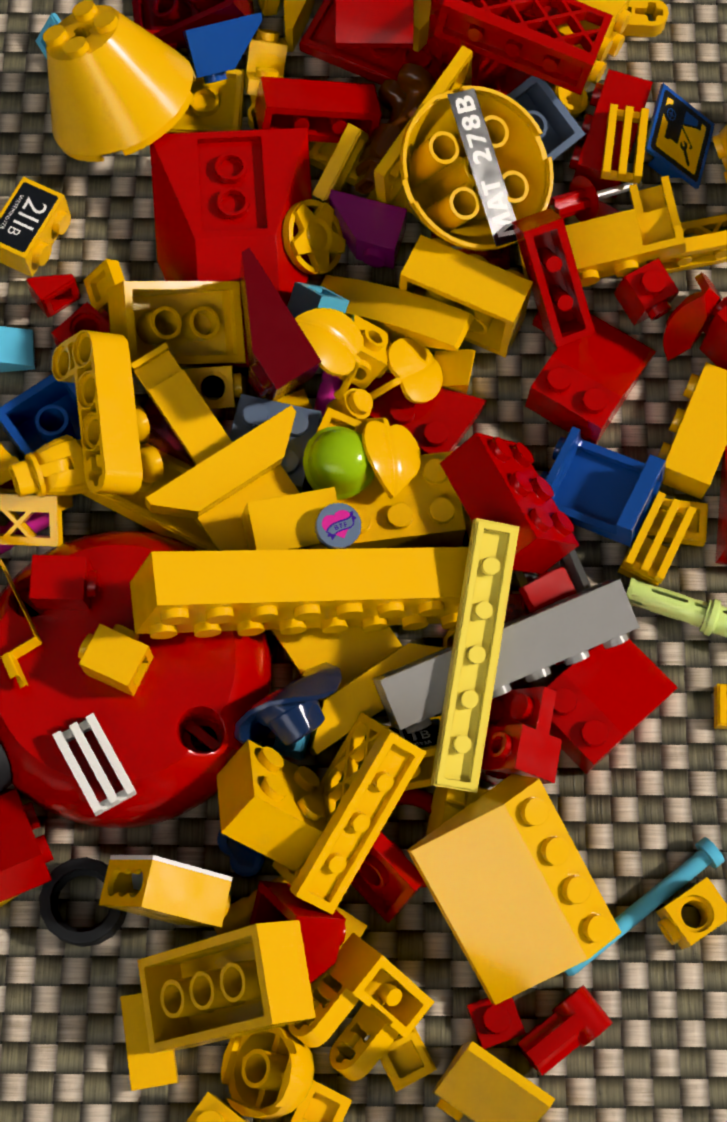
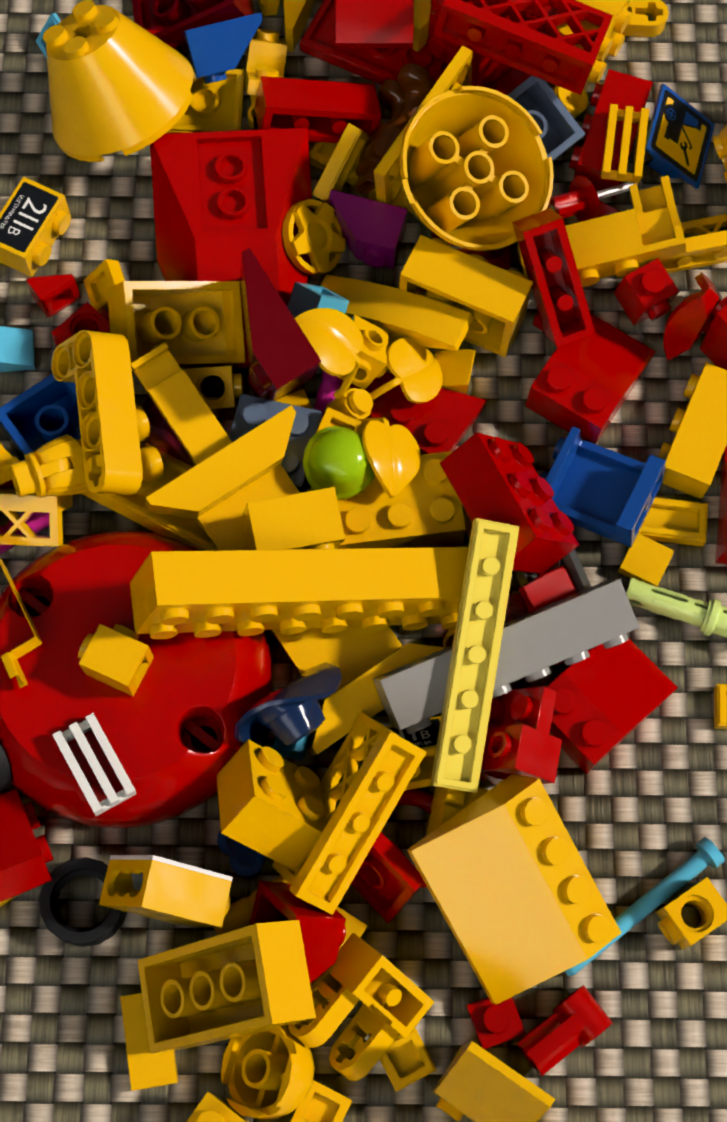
red brick [29,555,99,610] -> none
sand blue tile [315,503,361,549] -> none
sticker [447,88,517,247] -> none
yellow tile [623,491,697,584] -> none

